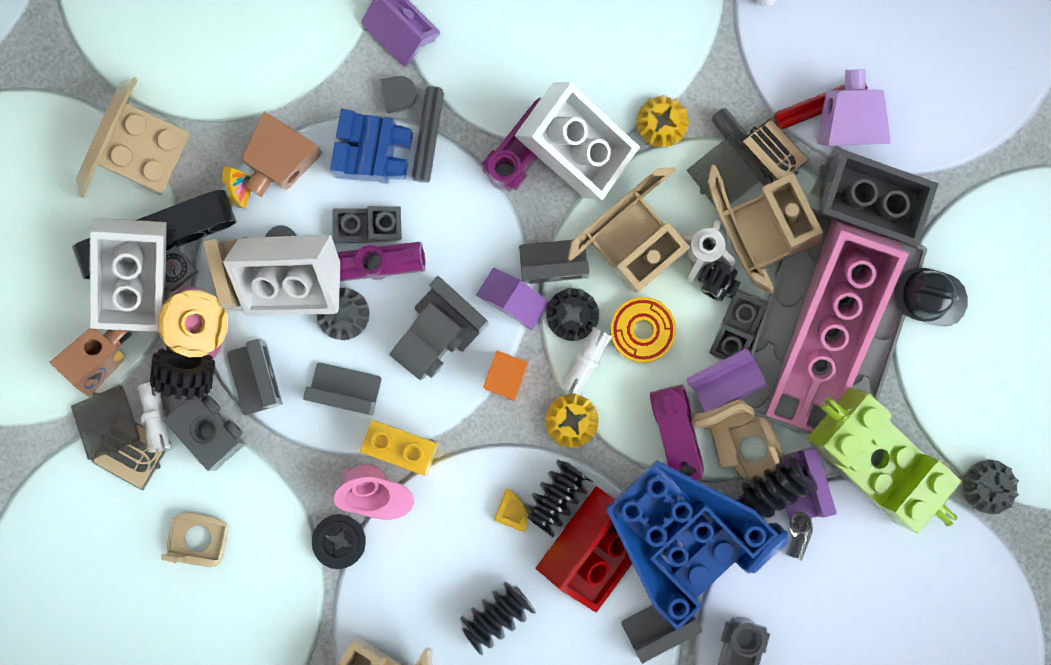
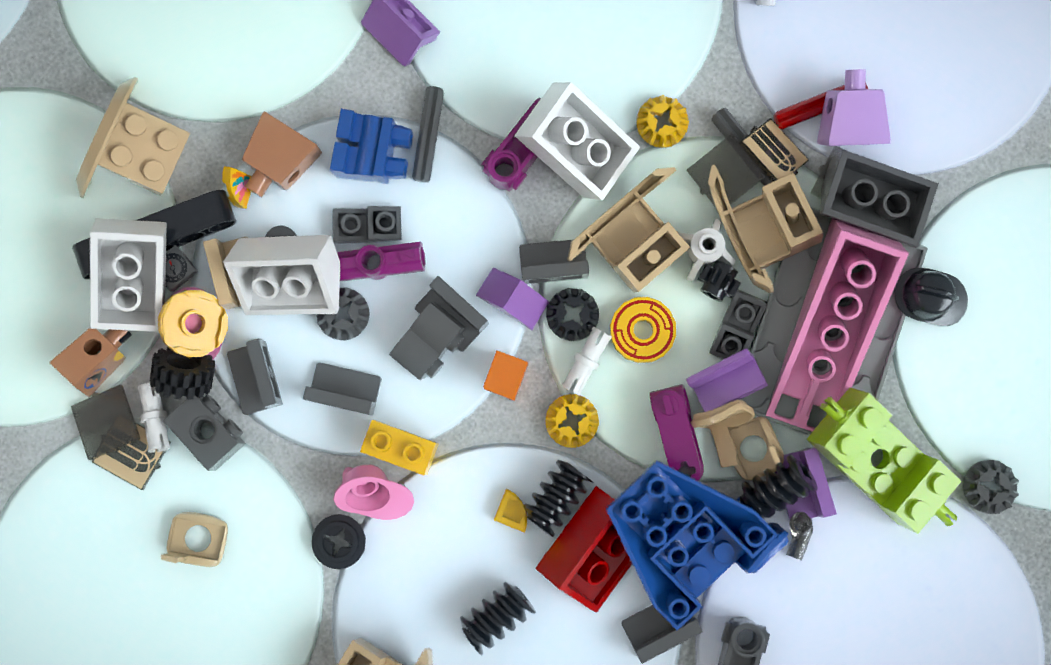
dark grey tile [381,76,417,113] -> none

